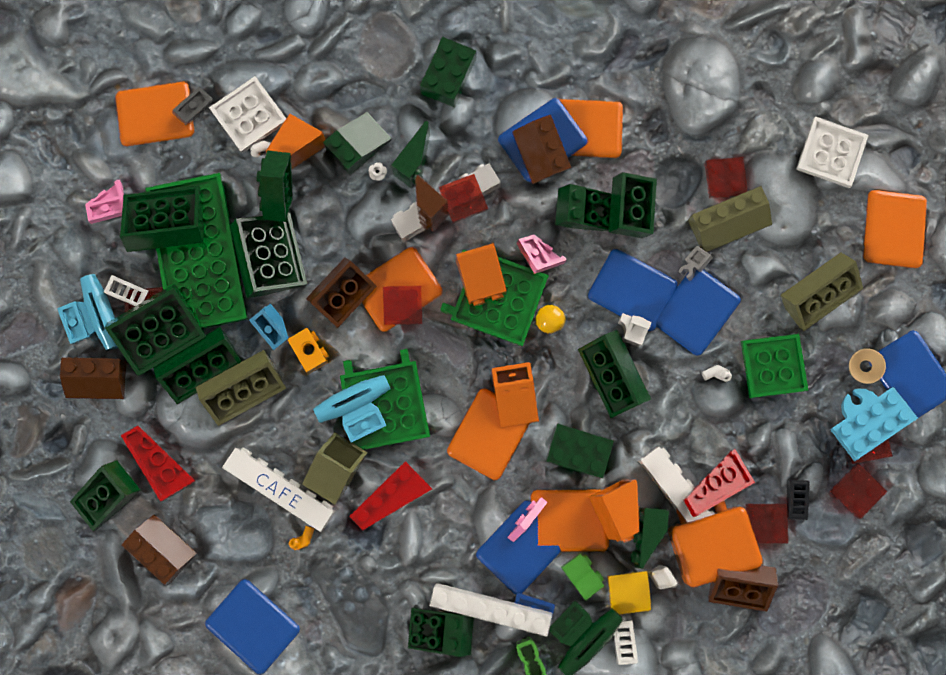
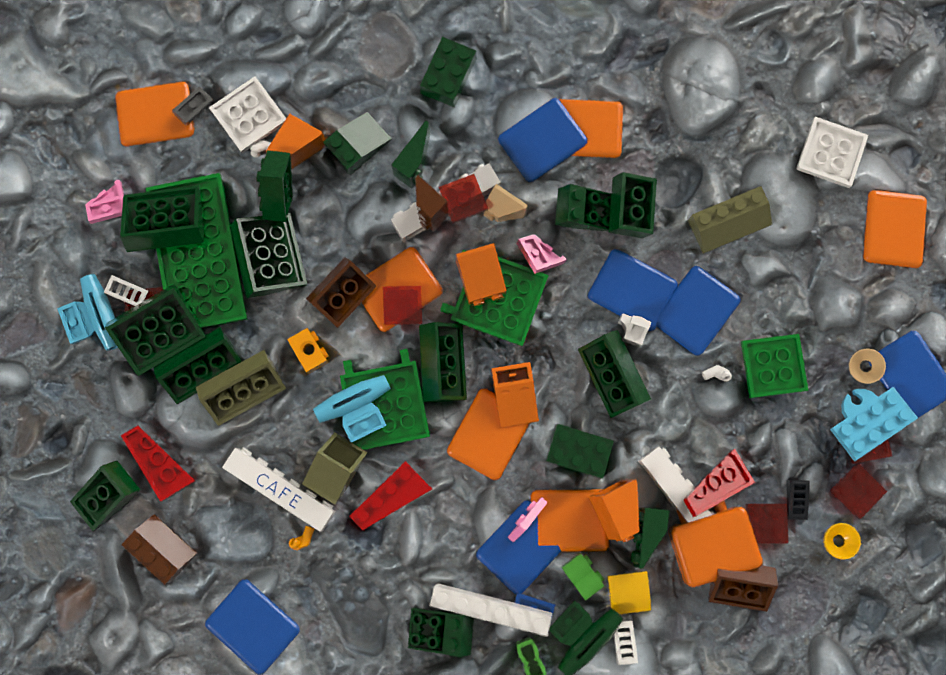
reddish brown slope [60,358,127,399] -> none
dark azure slope [249,303,288,350] -> none
white plate [368,163,387,181] -> none
reddish brown slope [512,114,571,184] -> none
yellow hair [535,305,566,334] -> none
white slope [648,565,678,589] -> none
light grey plate [679,246,713,281] -> none
clear red plate [705,157,748,198] -> none
olive slope [781,252,864,331] -> none
none -> dark green slope [419,322,467,402]
none -> tan slope [482,184,528,222]
none -> yellow piece [823,523,861,559]

